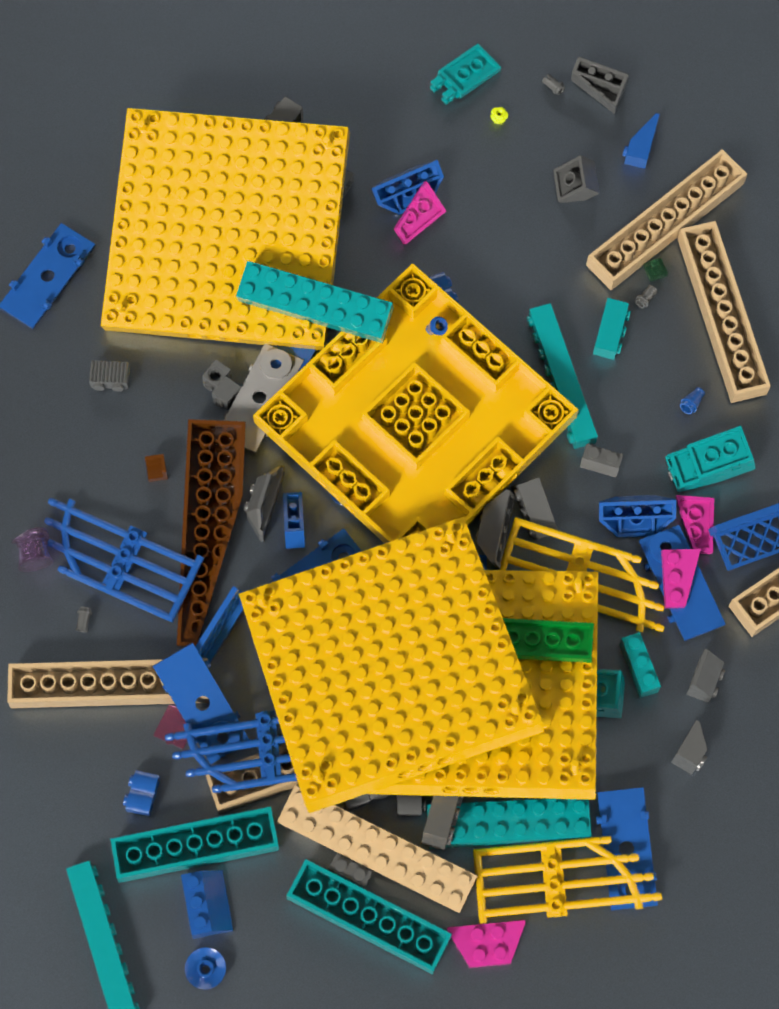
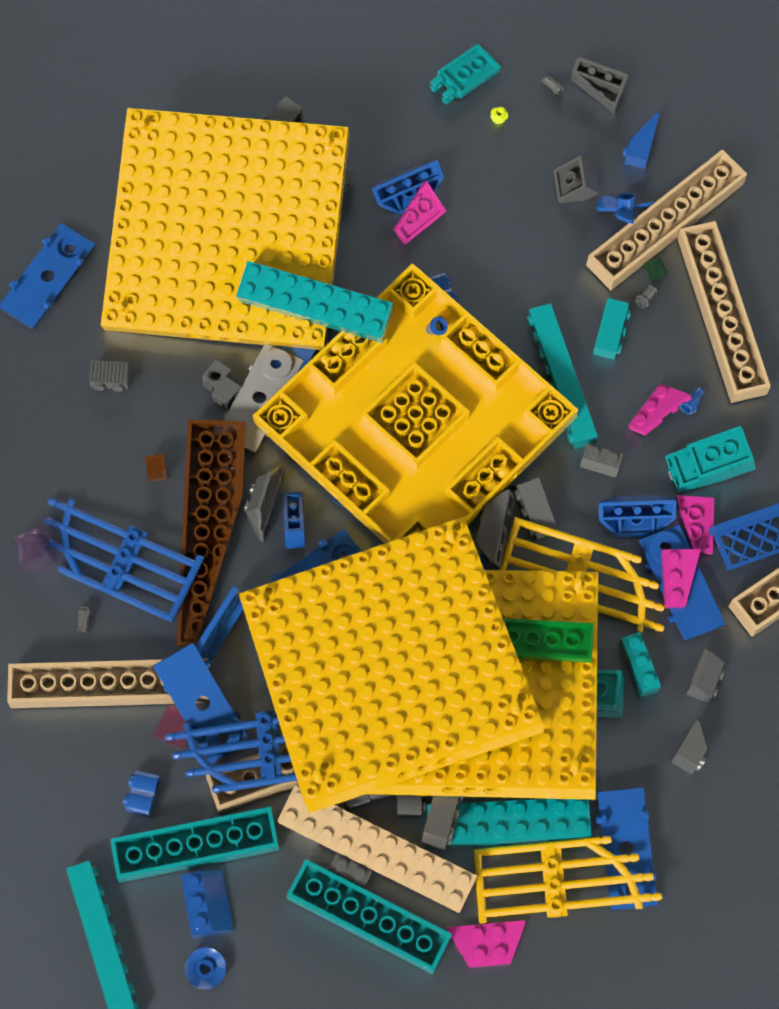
none -> blue piece [596,193,656,224]
none -> dark pink wing [628,384,692,435]

